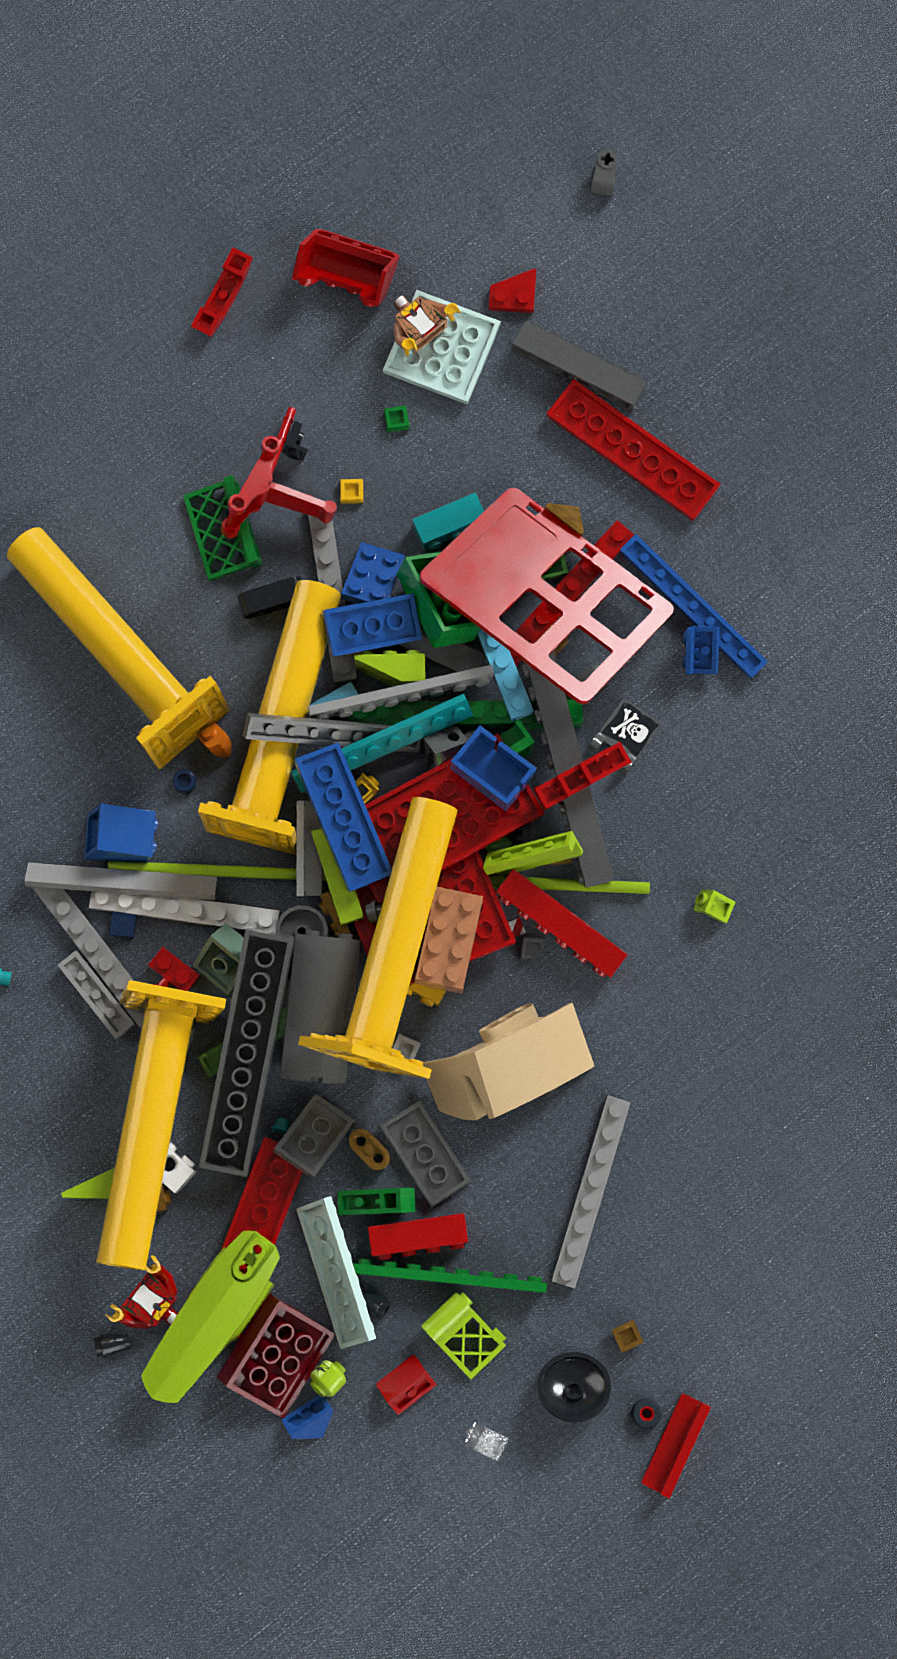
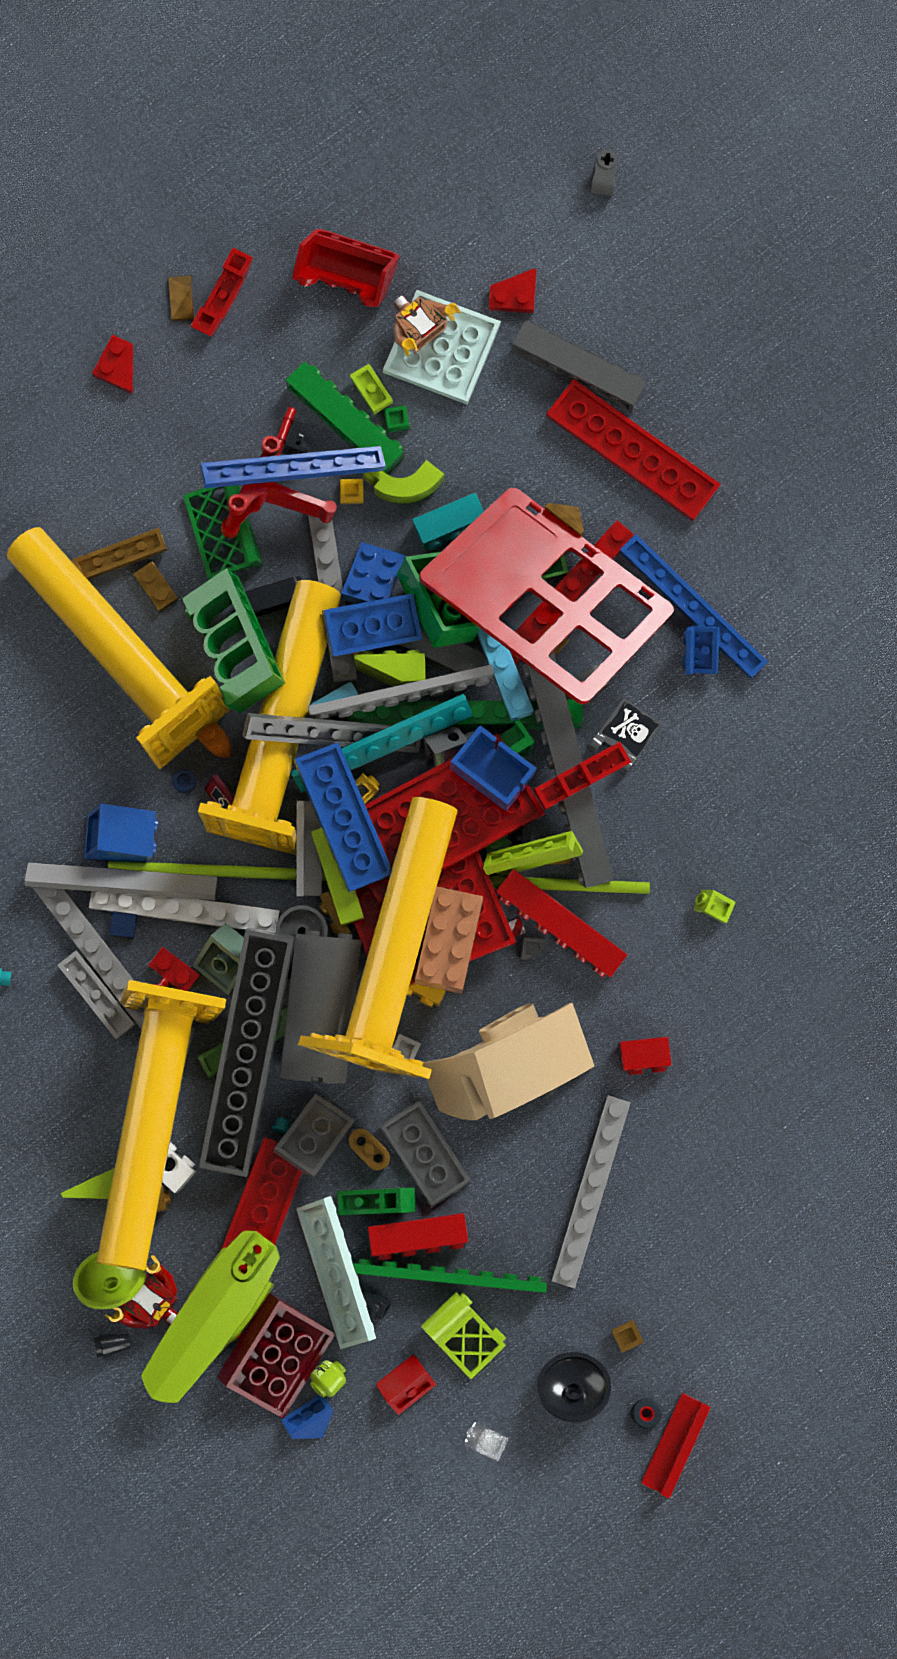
dark grey plate [366,900,382,924] -> none
none -> pearl gold plate [72,527,168,580]
none -> lime dish [73,1252,146,1309]
none -> red wing [92,334,134,394]
none -> pearl gold plate [133,561,179,613]
none -> pearl gold slope [169,275,194,321]
none -> green fence [182,568,285,714]
none -> plate [200,446,386,488]
none -> slope [205,774,234,809]
none -> green brick [286,361,404,475]
none -> lime plate [350,364,393,415]
none -> lime arch [363,460,444,504]
none -> red brick [619,1037,672,1076]

